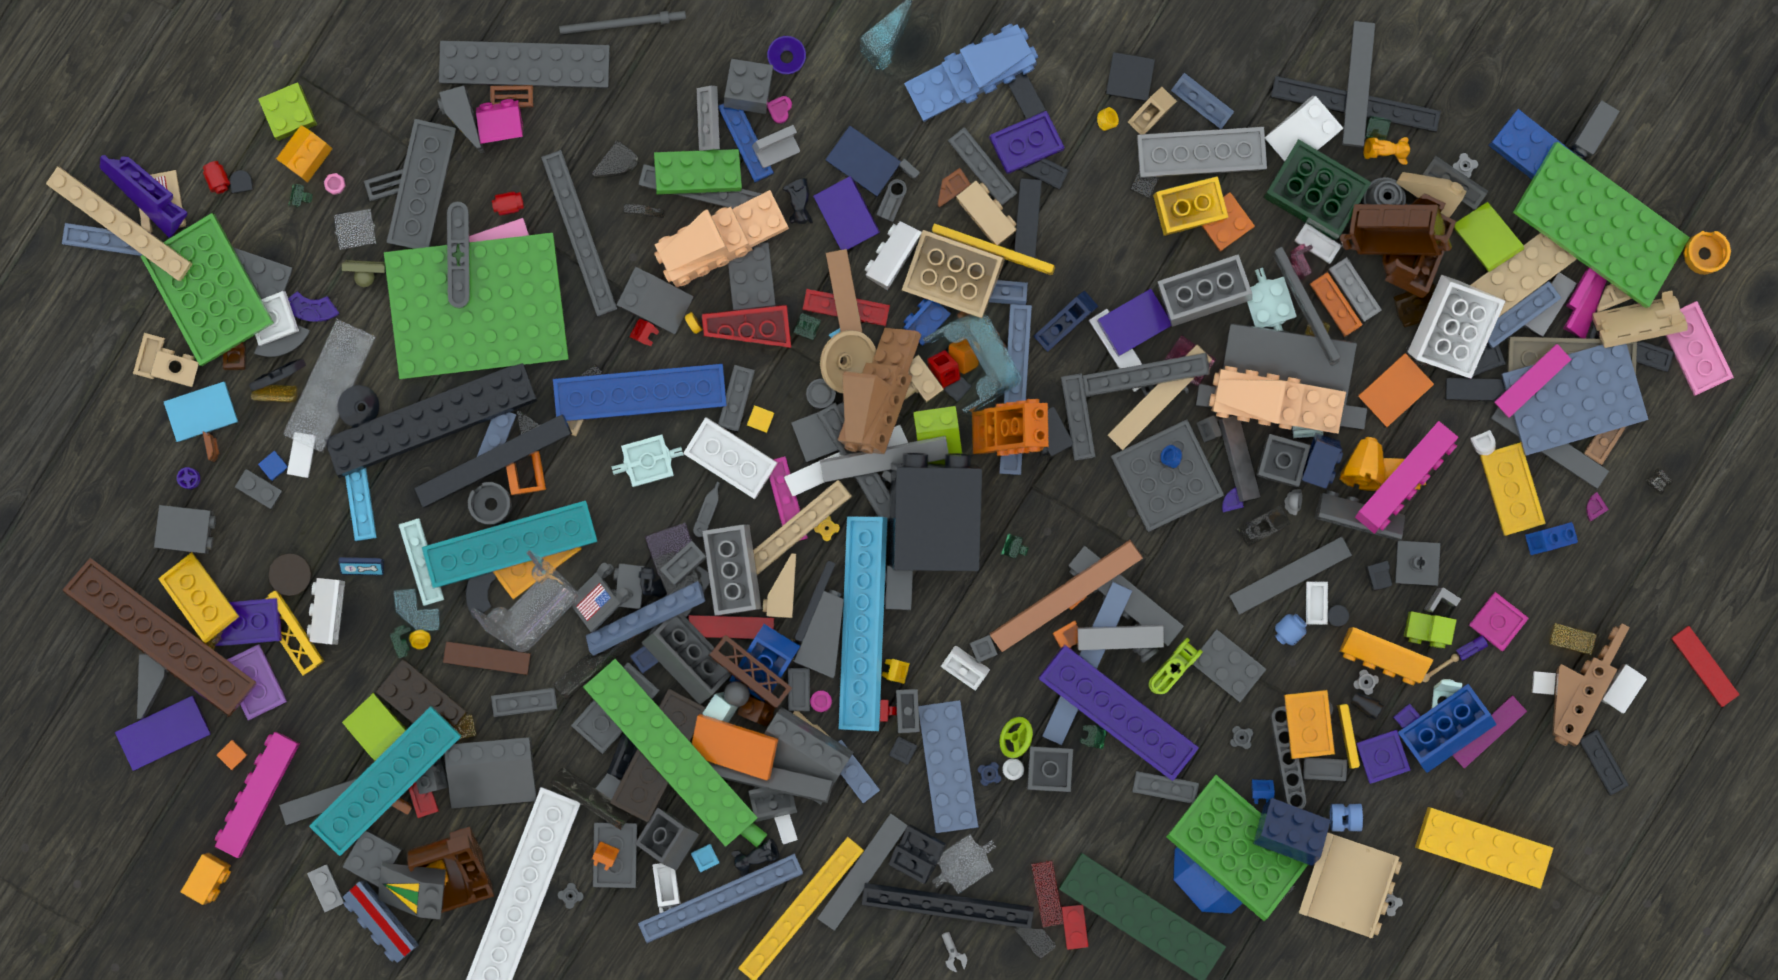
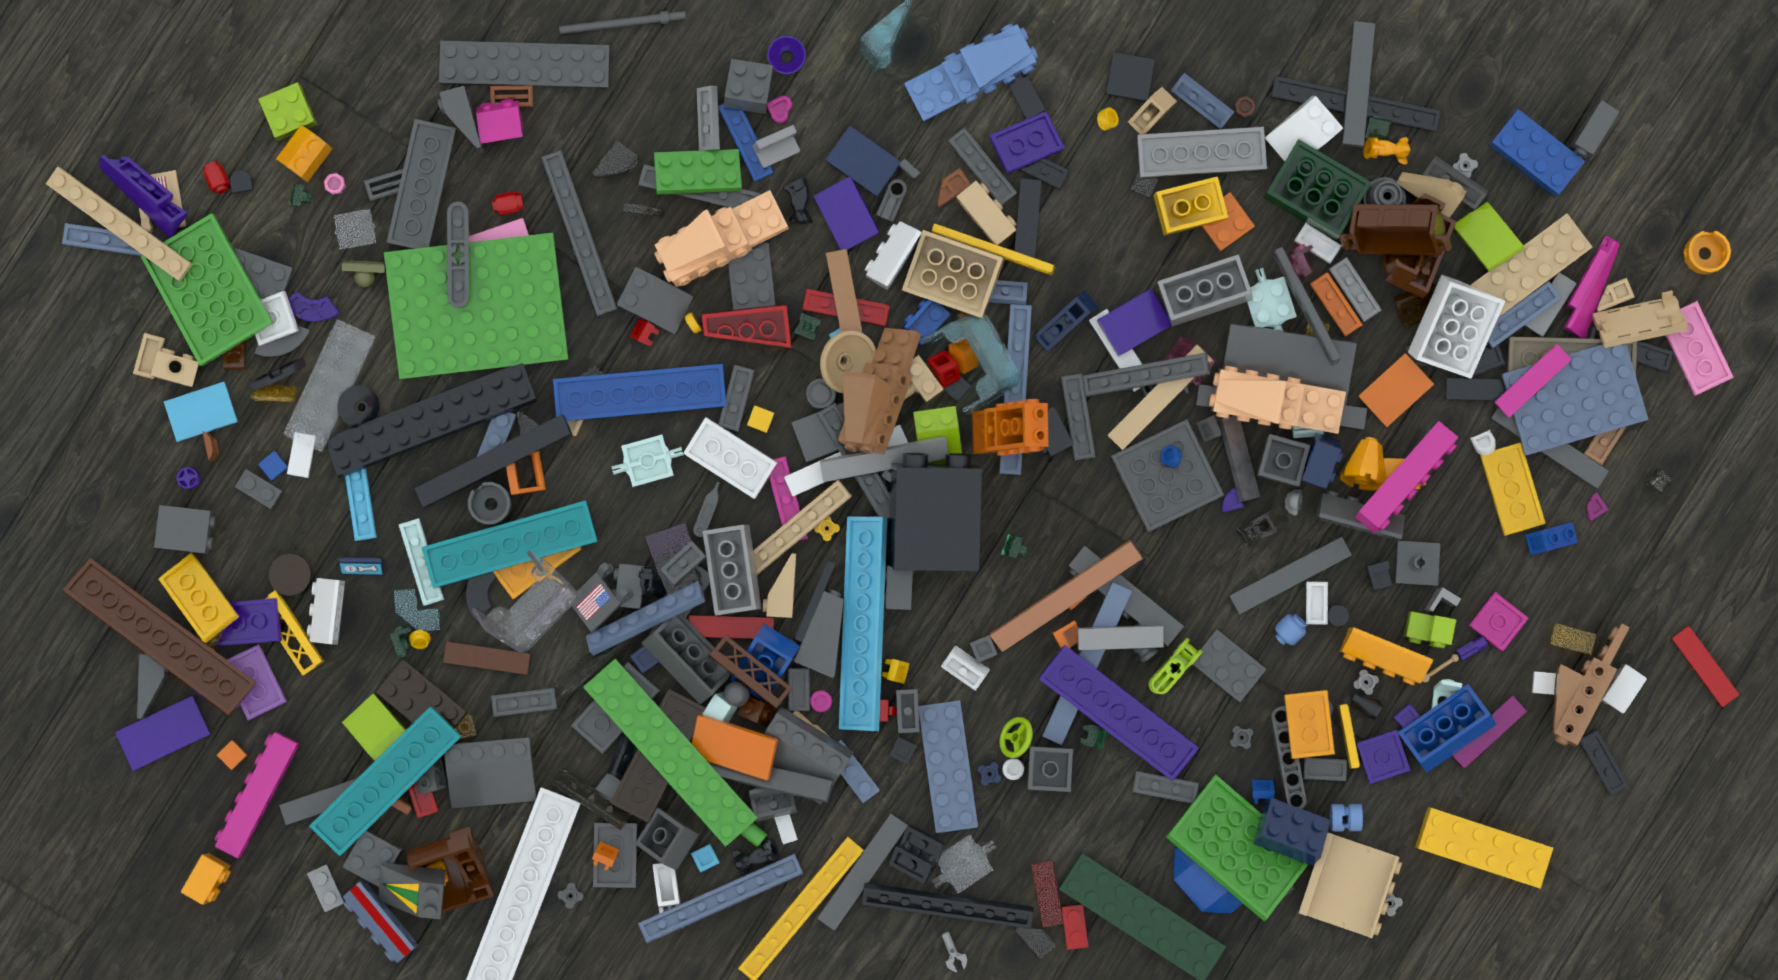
bright green plate [1513,142,1690,308] -> none
none -> reddish brown tile [1234,96,1256,118]

